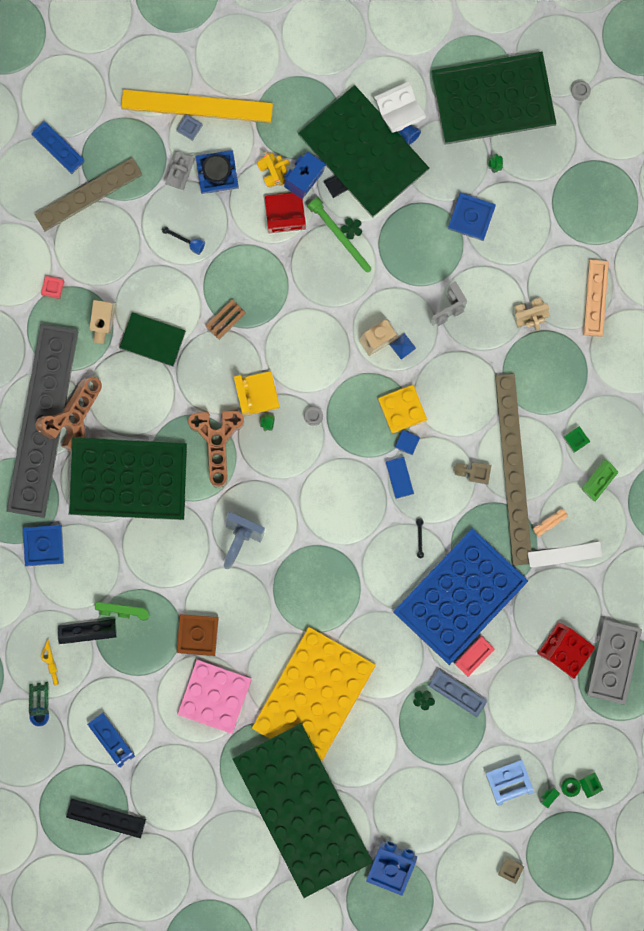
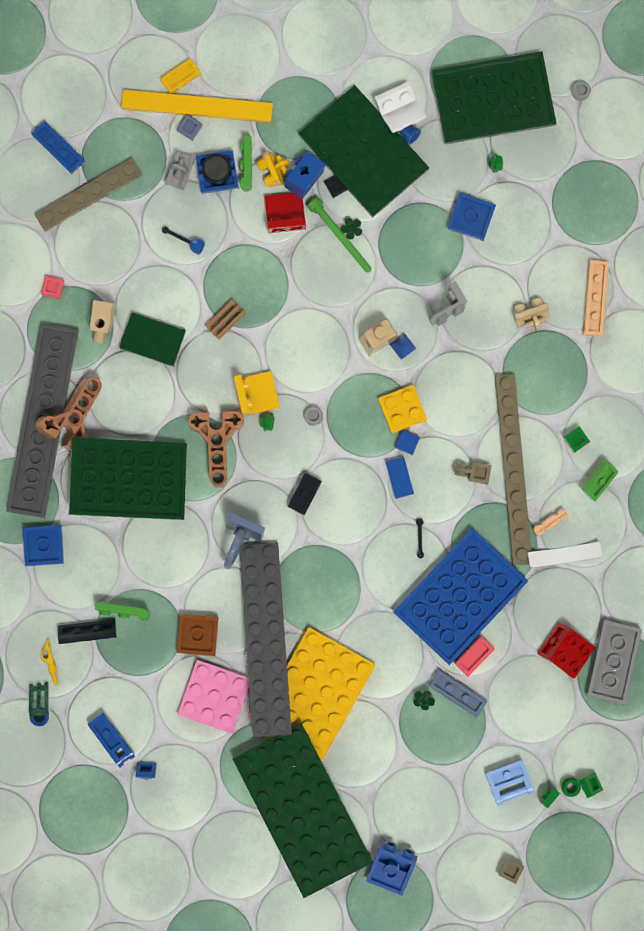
black tile [66,798,147,839] -> none
none -> blue slope [136,762,157,780]
none -> yellow tile [160,58,202,94]
none -> bright green plate [240,136,252,192]
none -> dark grey plate [240,543,292,738]
none -> black plate [287,473,322,516]

